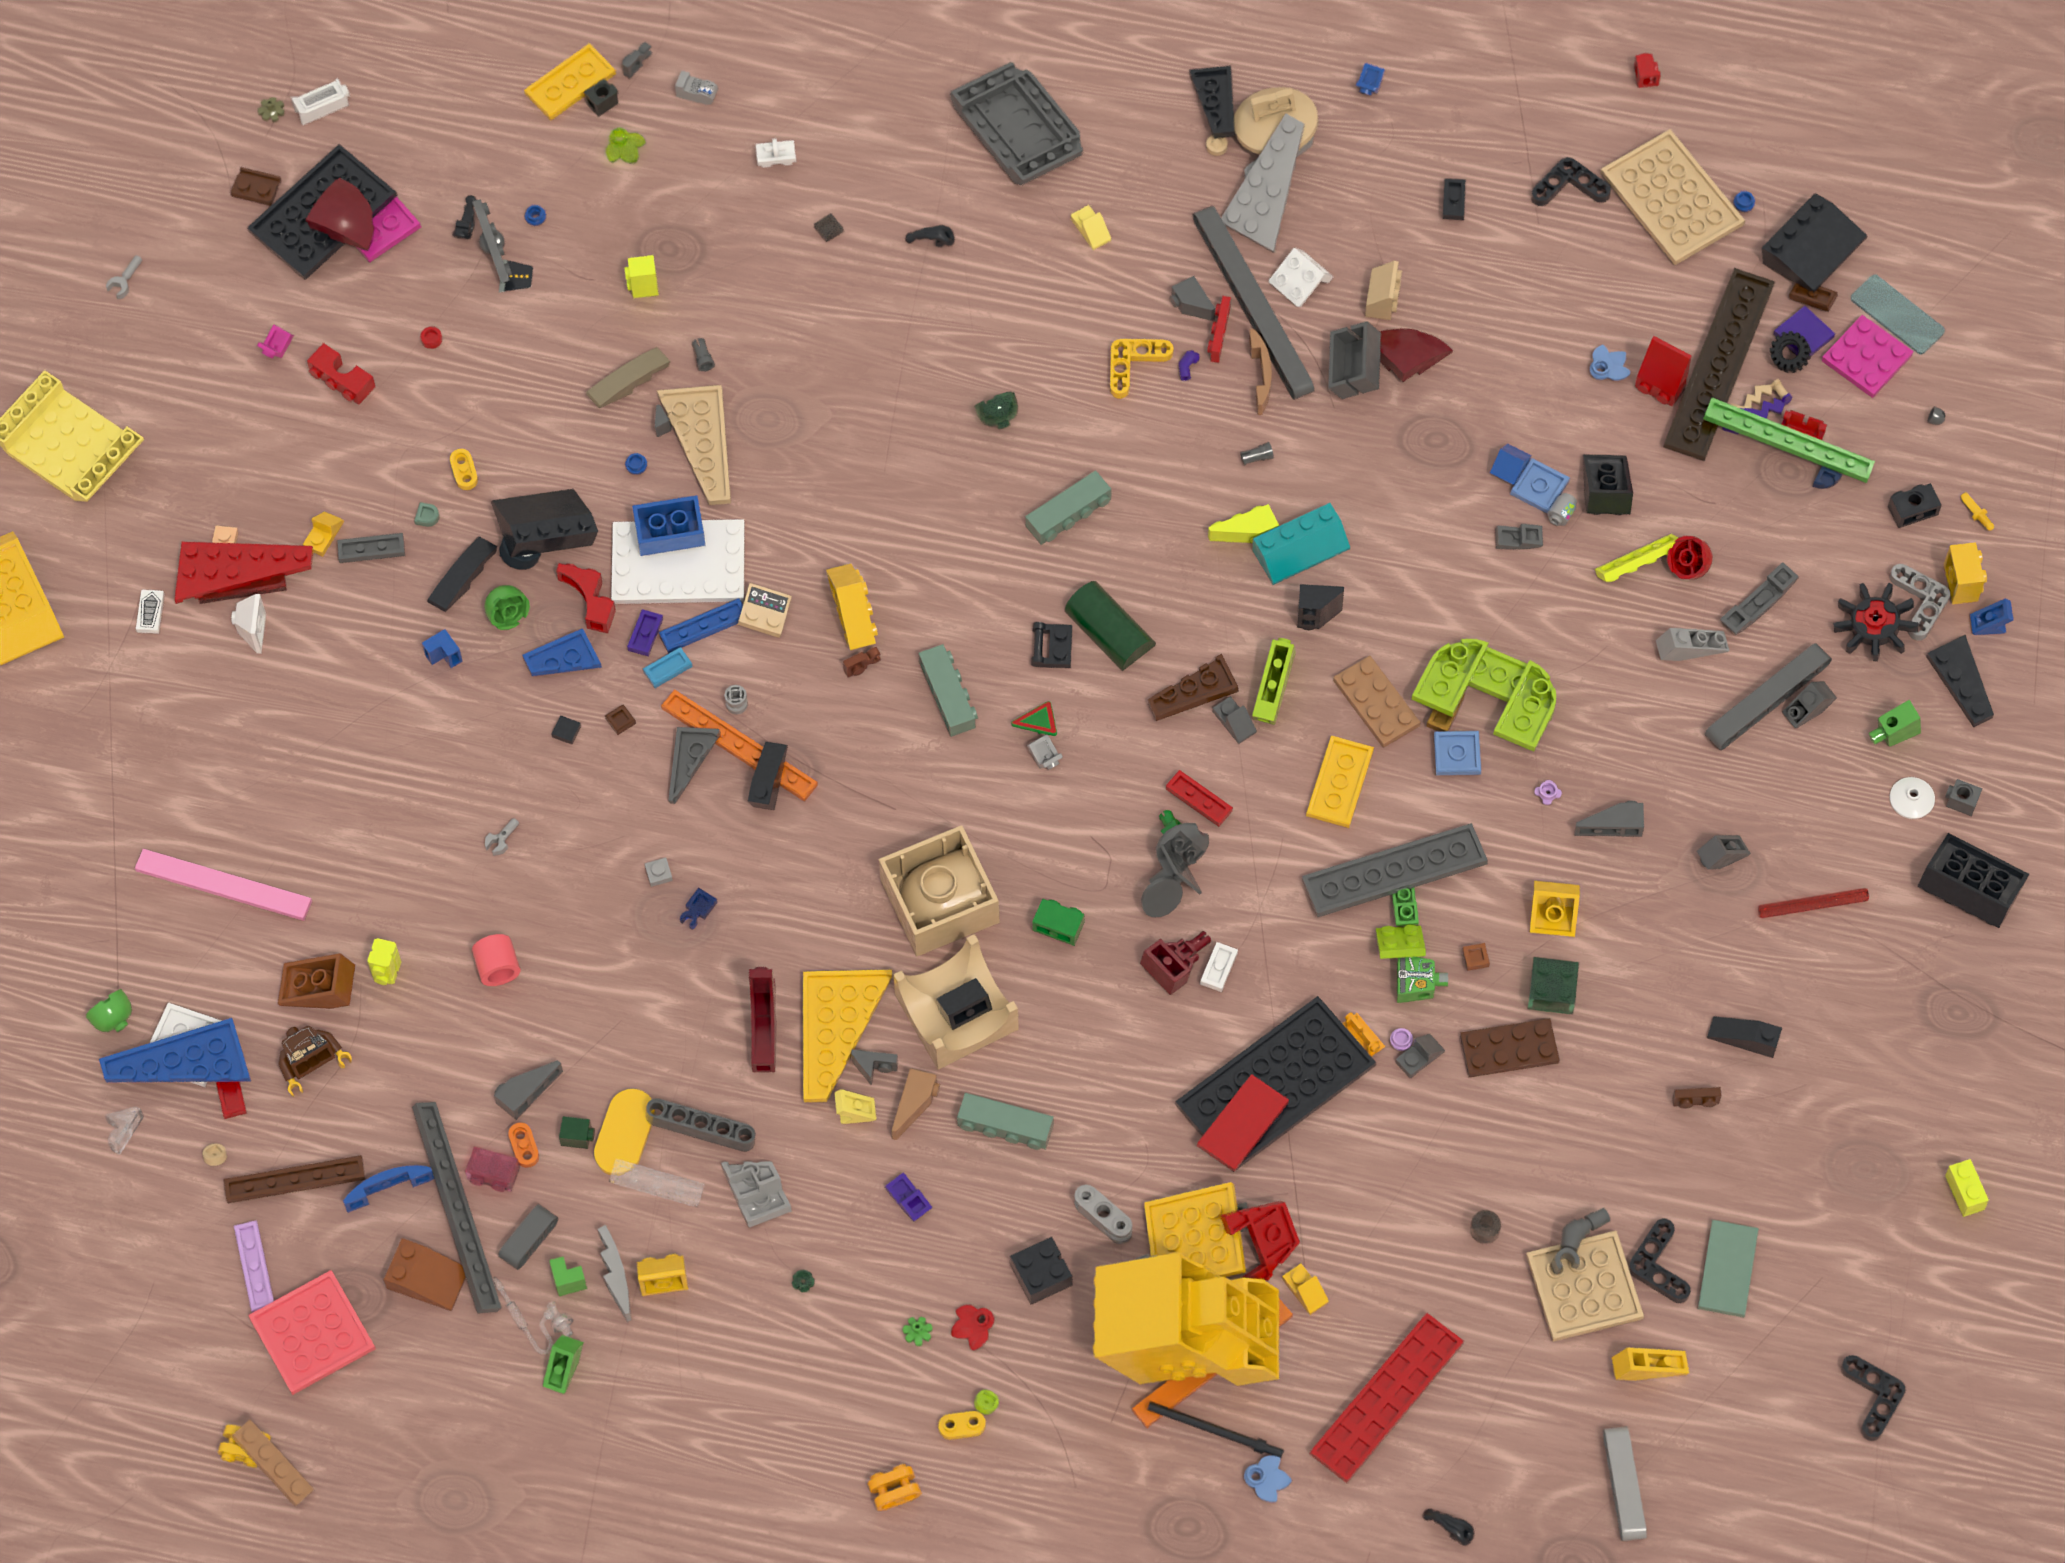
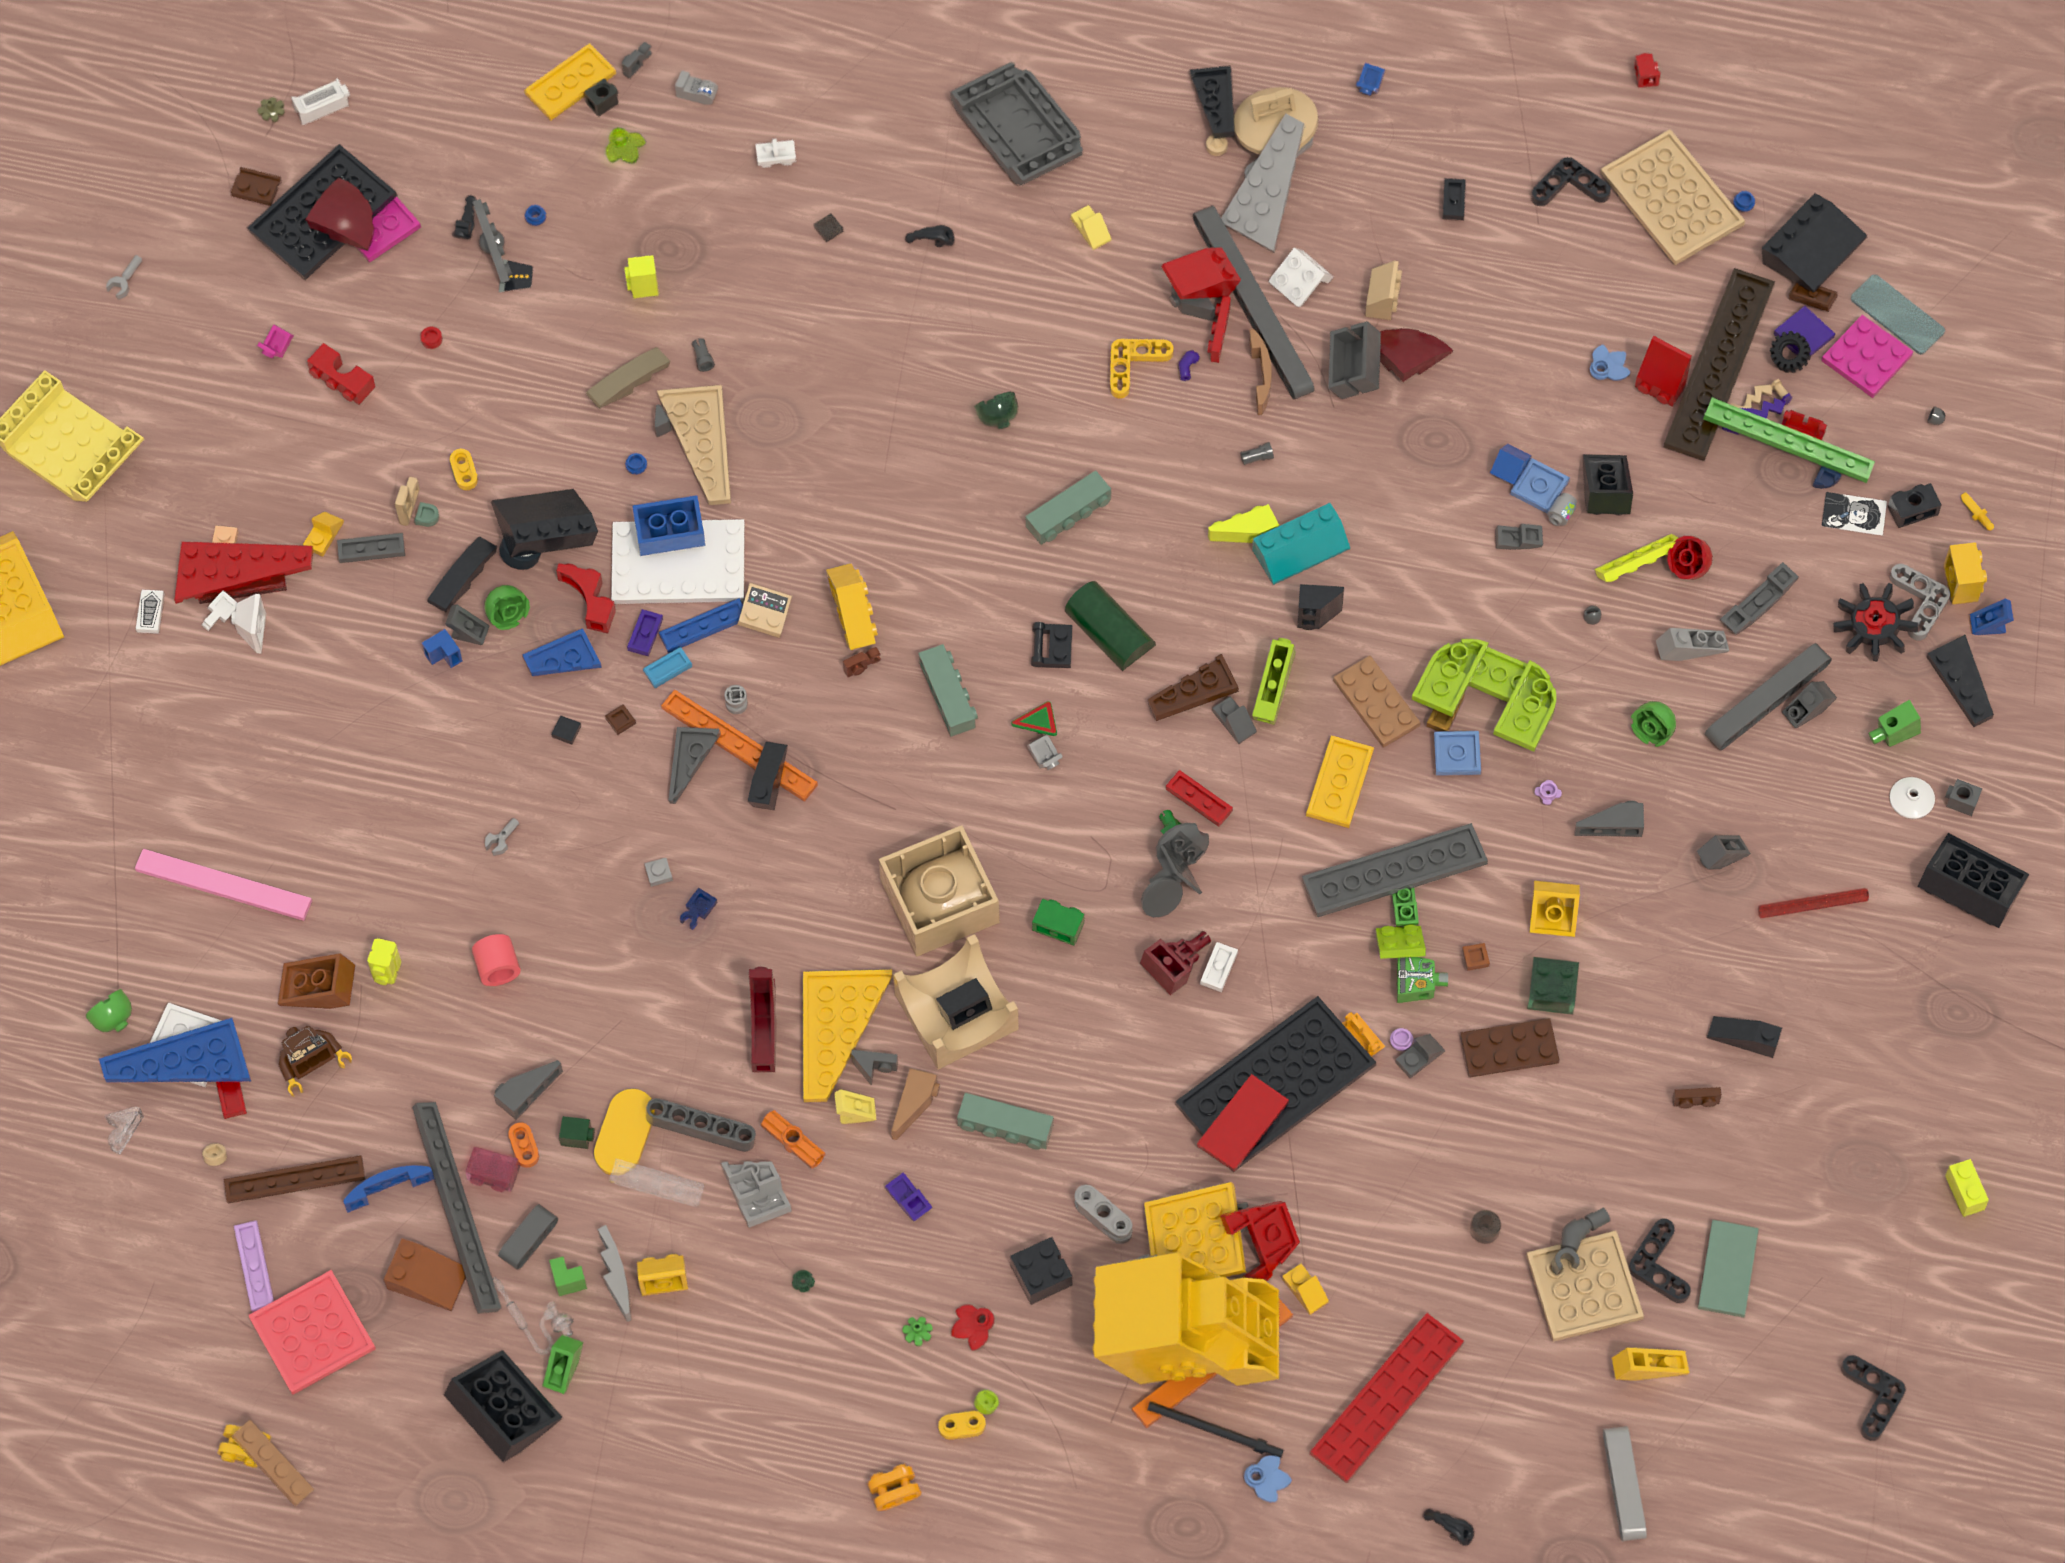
none -> white plate [202,591,237,631]
none -> tan tile [395,477,420,526]
none -> black slope [444,1350,562,1463]
none -> dark grey slope [445,604,490,645]
none -> orange piece [761,1110,825,1169]
none -> red slope [1161,247,1241,299]
none -> dark grey hinge [1583,605,1602,625]
none -> bright green cylinder [1631,701,1676,747]
none -> sticker [1822,492,1887,536]

